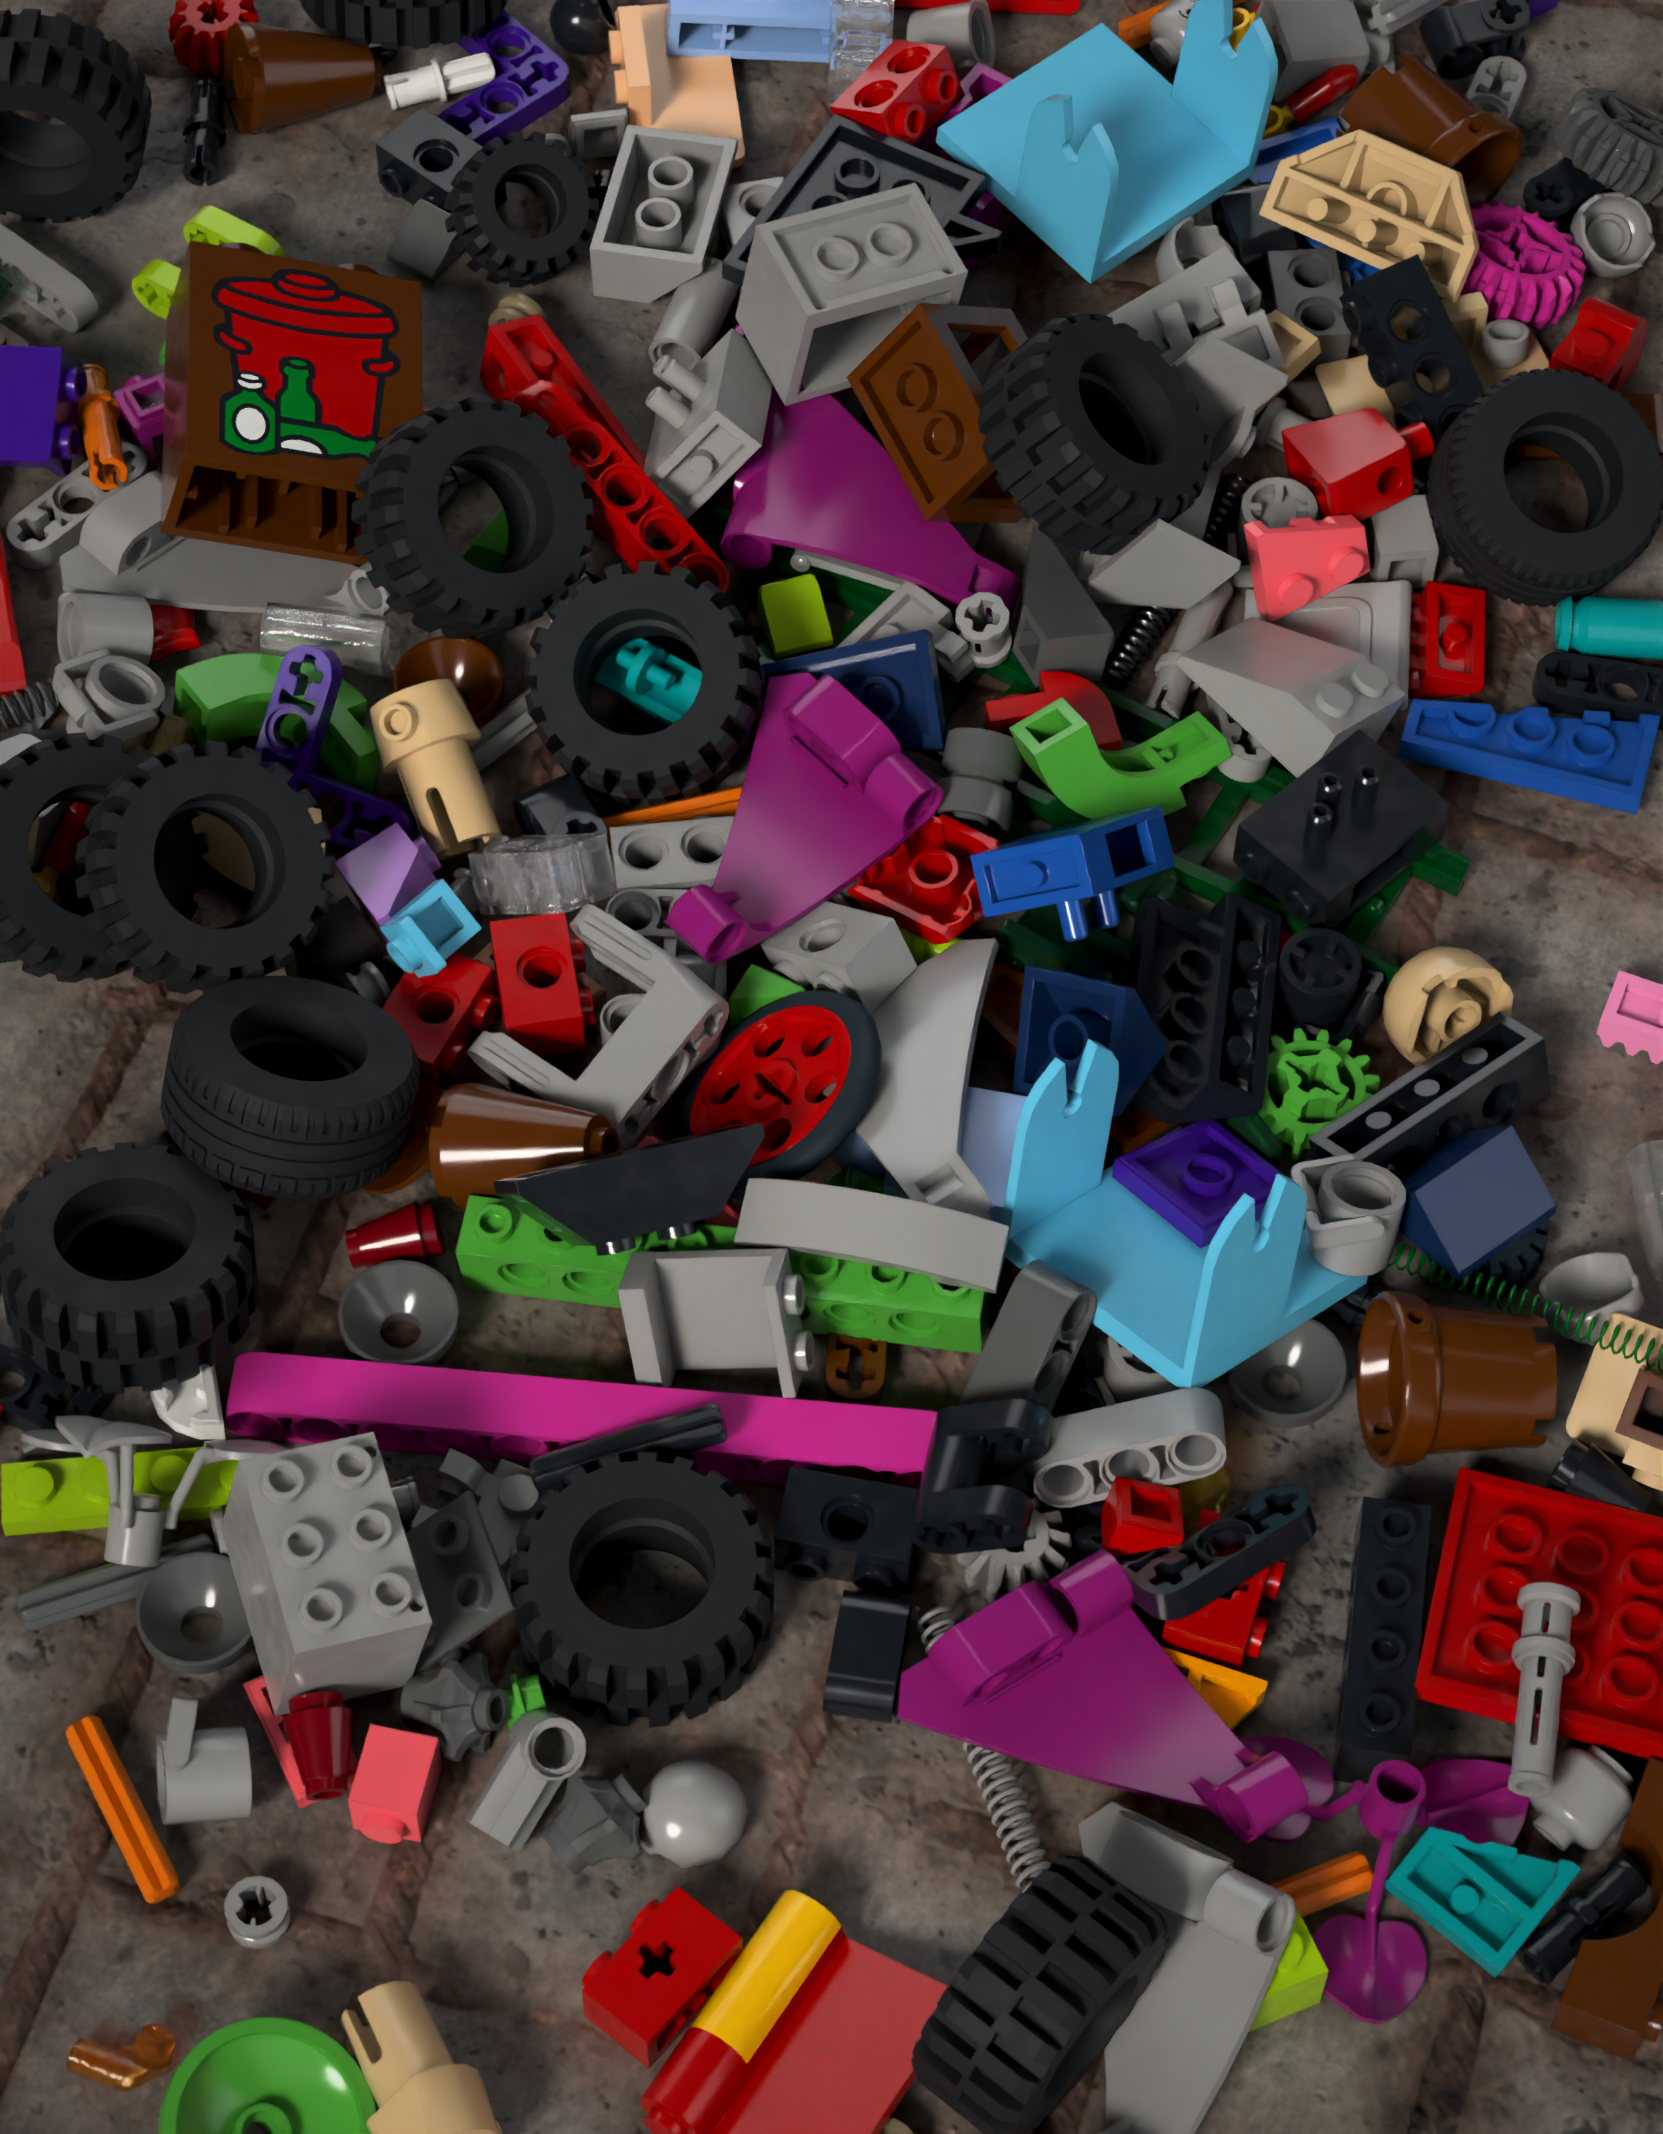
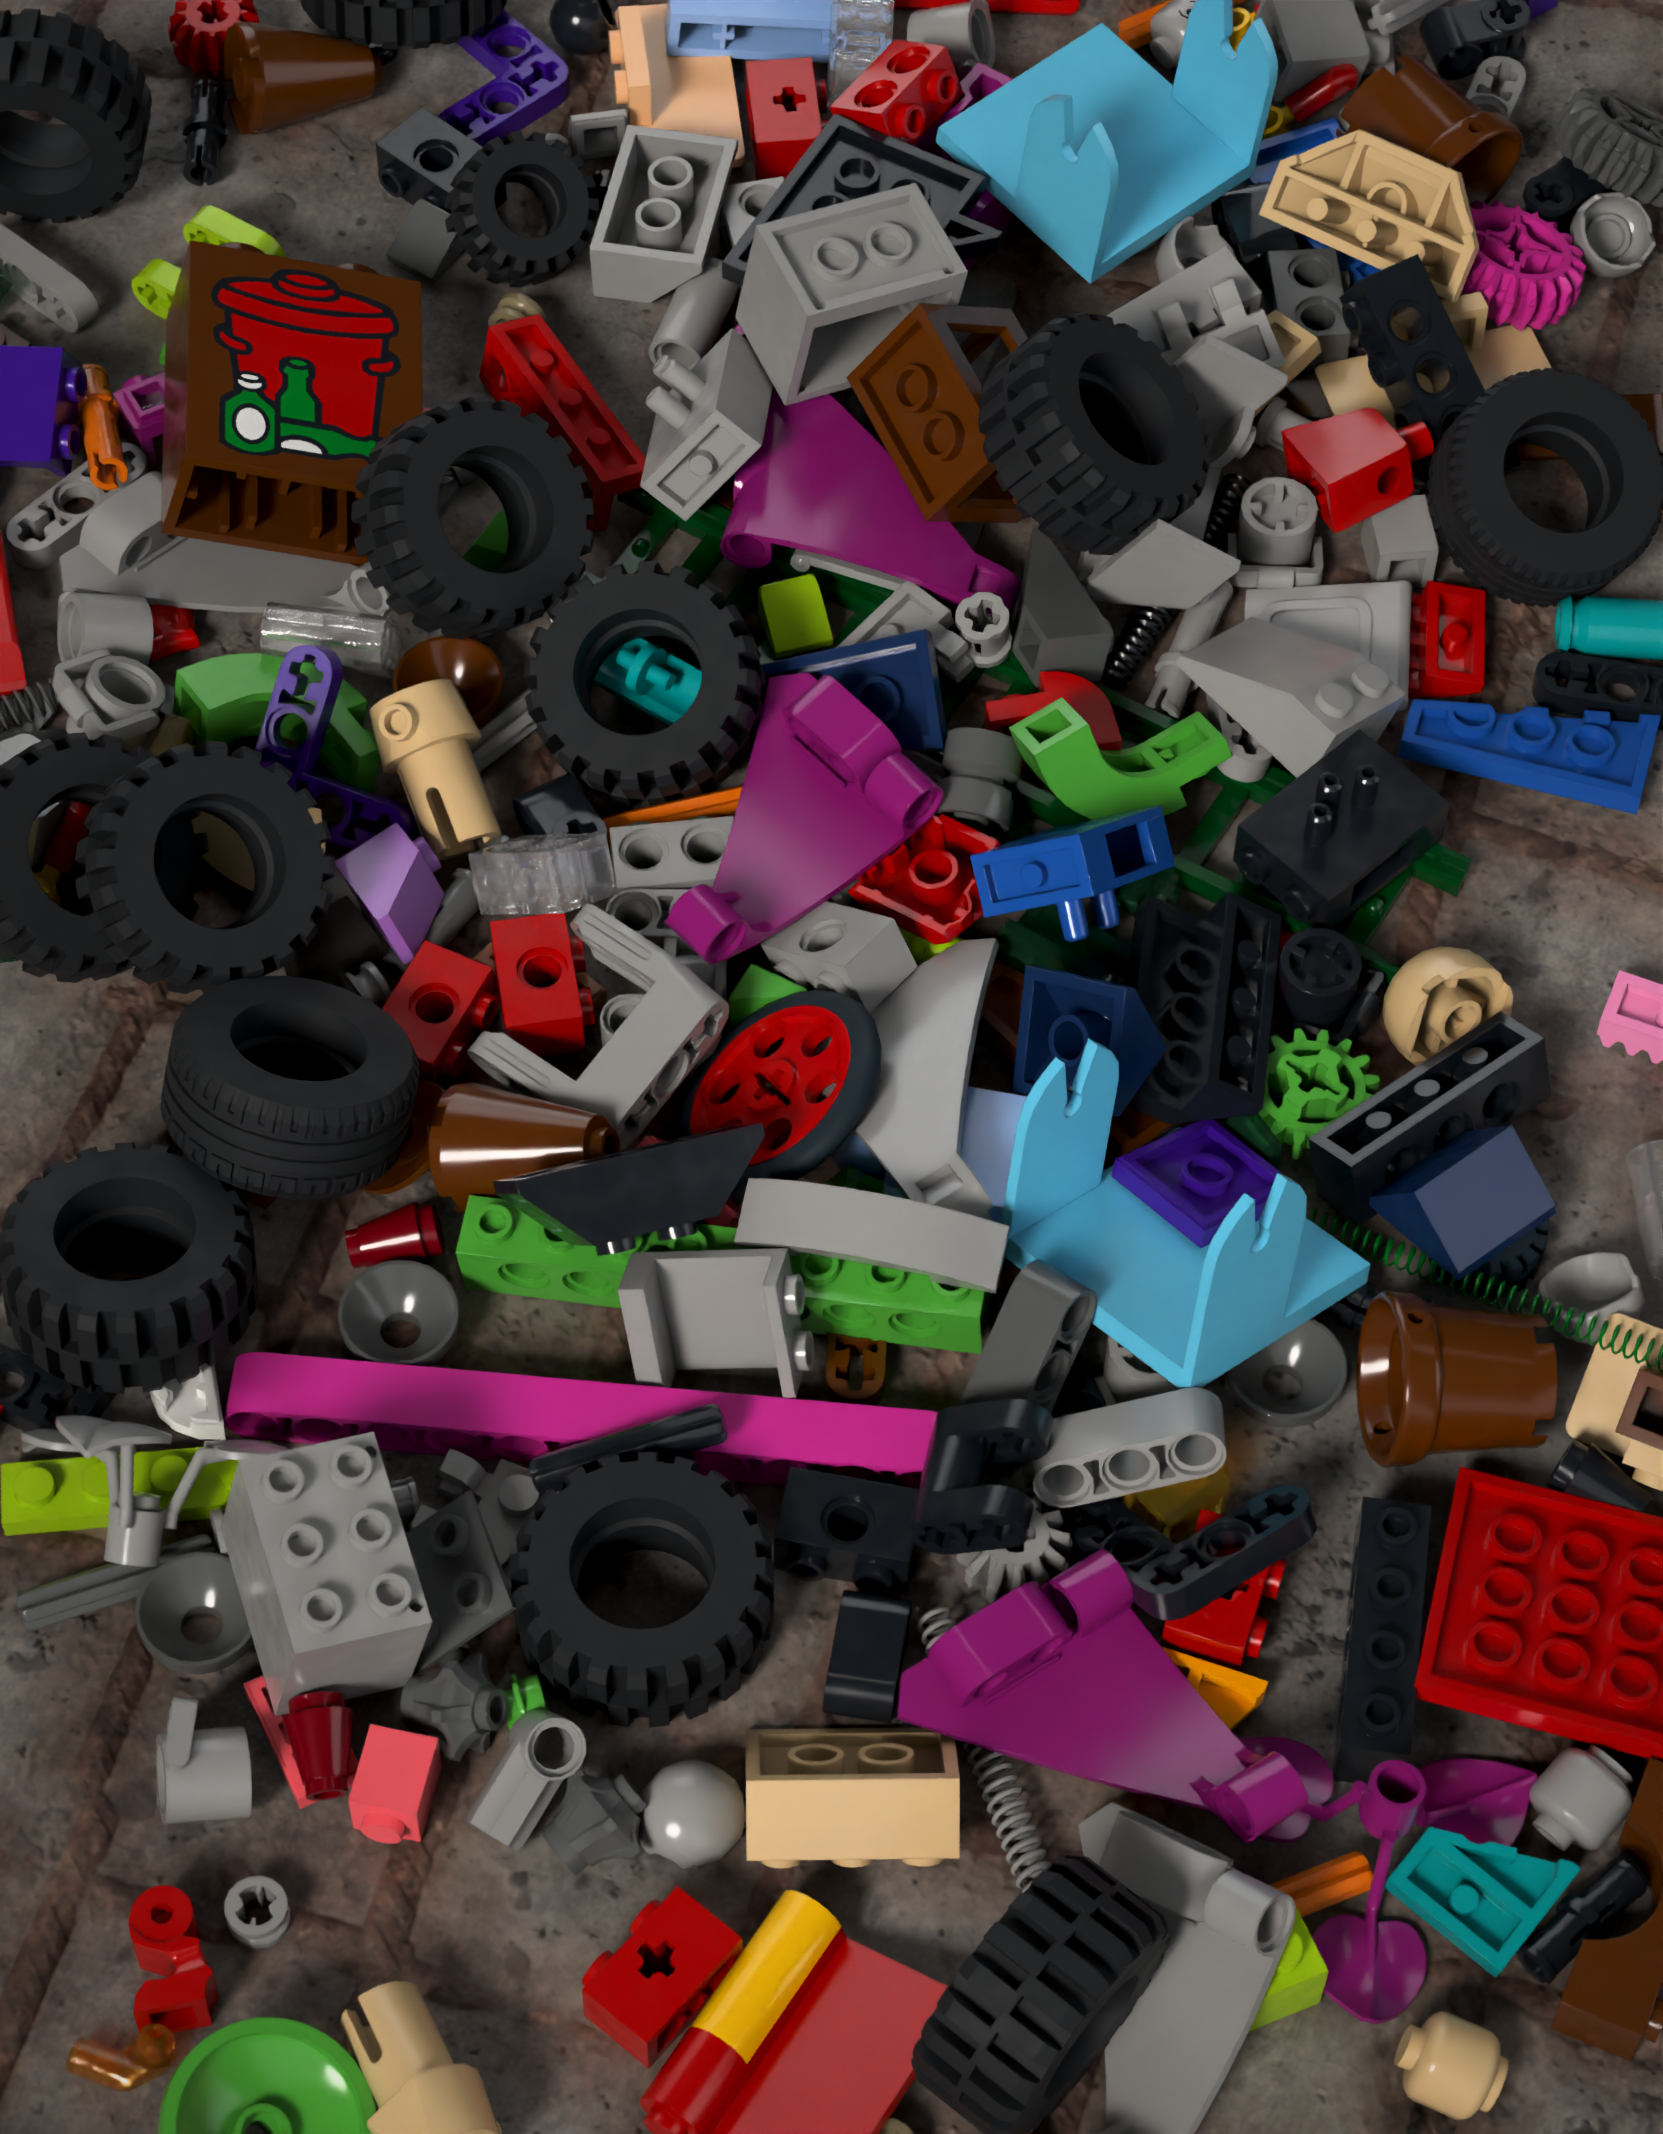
orange axle [66,1715,180,1904] -> none
medium azure bracket [379,879,482,978] -> none
white axle [383,52,496,111] -> none
red piece [512,380,729,594] -> none
red slope [1101,1476,1184,1557] -> none
coral wing [1244,514,1371,623] -> none
light grey piece [1291,1154,1406,1277] -> none
light grey hinge [1482,319,1529,369] -> none
light grey pin [1508,1582,1581,1798] -> none
red brick [1548,296,1648,392] -> none
none -> red leg [128,1885,219,2039]
none -> tan slope [745,1727,960,1868]
none -> red brick [746,57,830,181]
none -> tan head [1394,2011,1509,2120]

